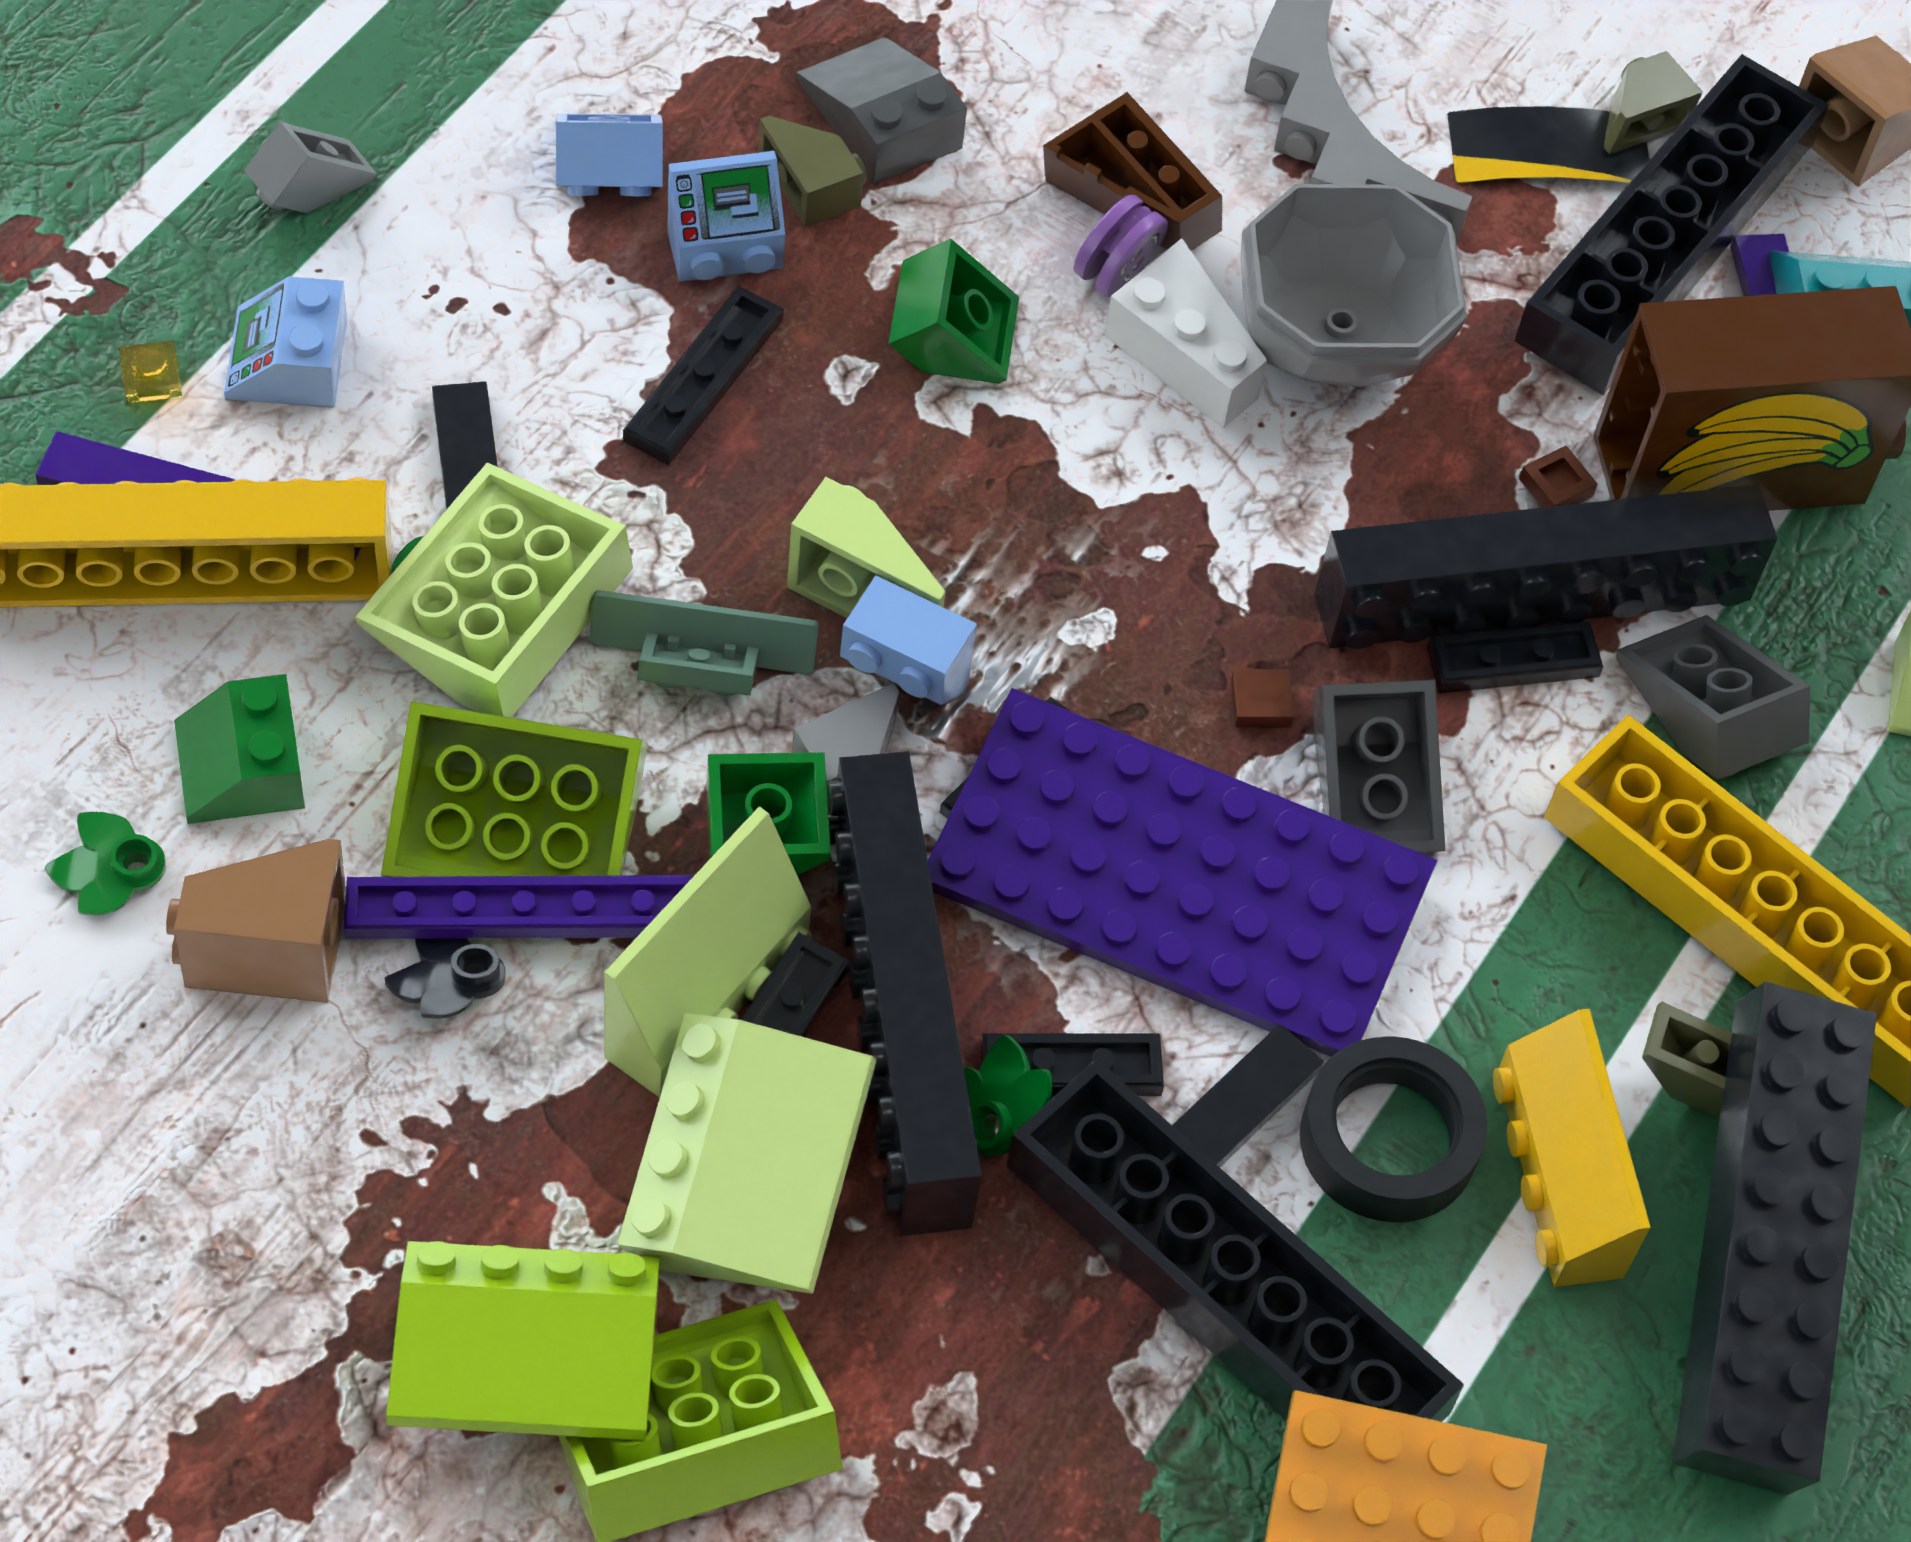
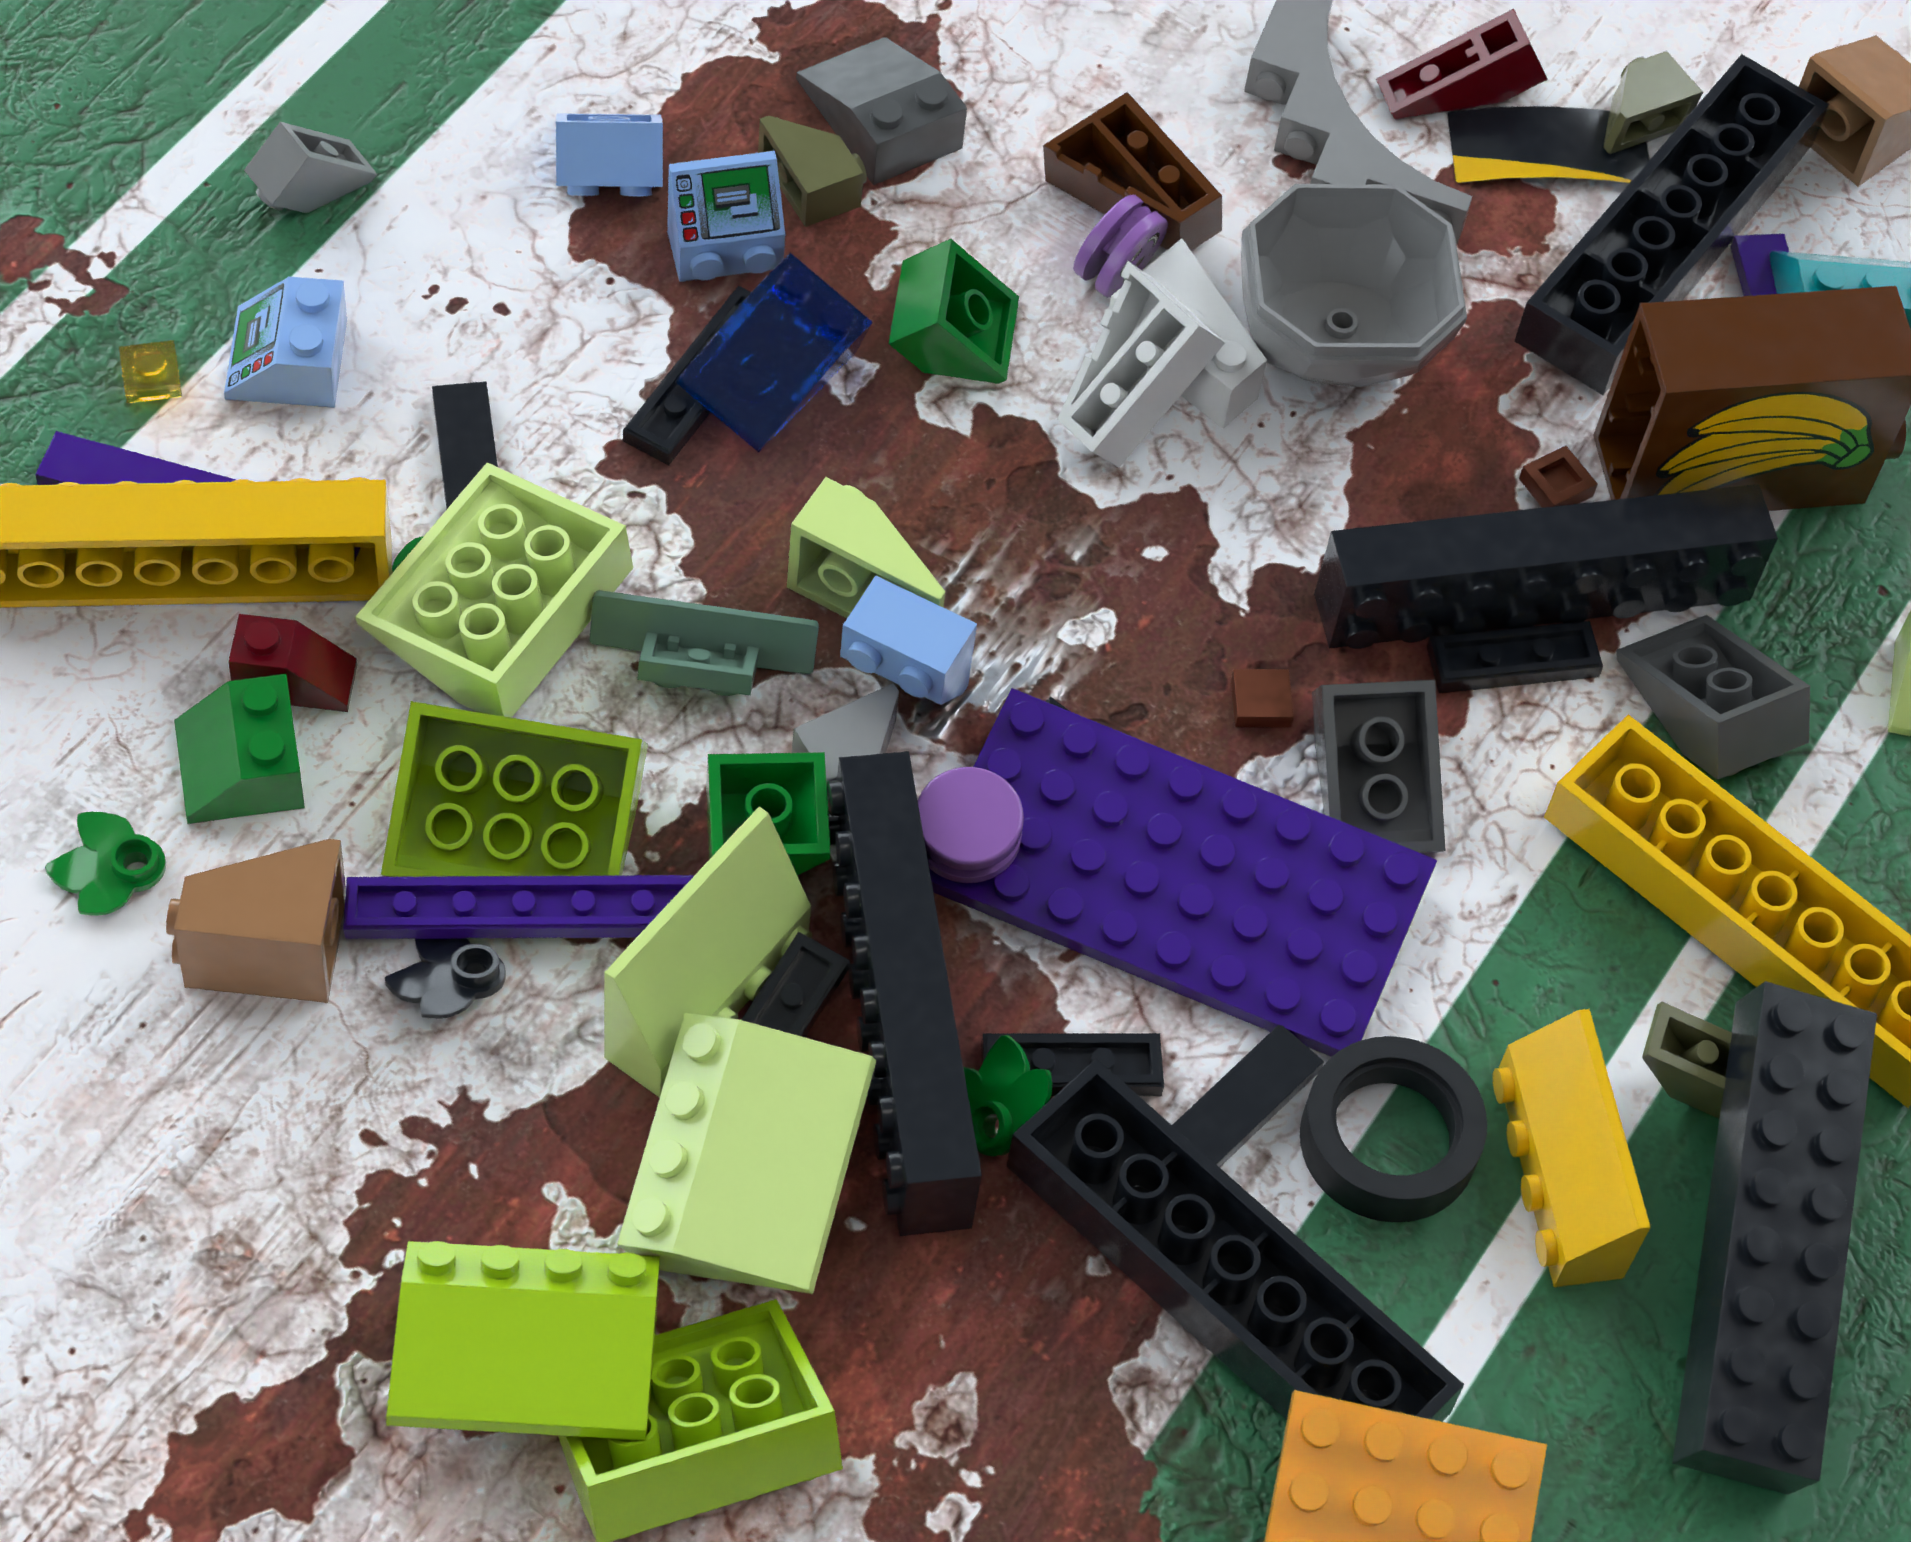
none -> dark red slope [228,614,358,712]
none -> clear blue slope [676,253,873,452]
none -> medium lavender head [918,767,1024,883]
none -> white wedge [1057,261,1225,467]
none -> dark red slope [1376,8,1548,120]

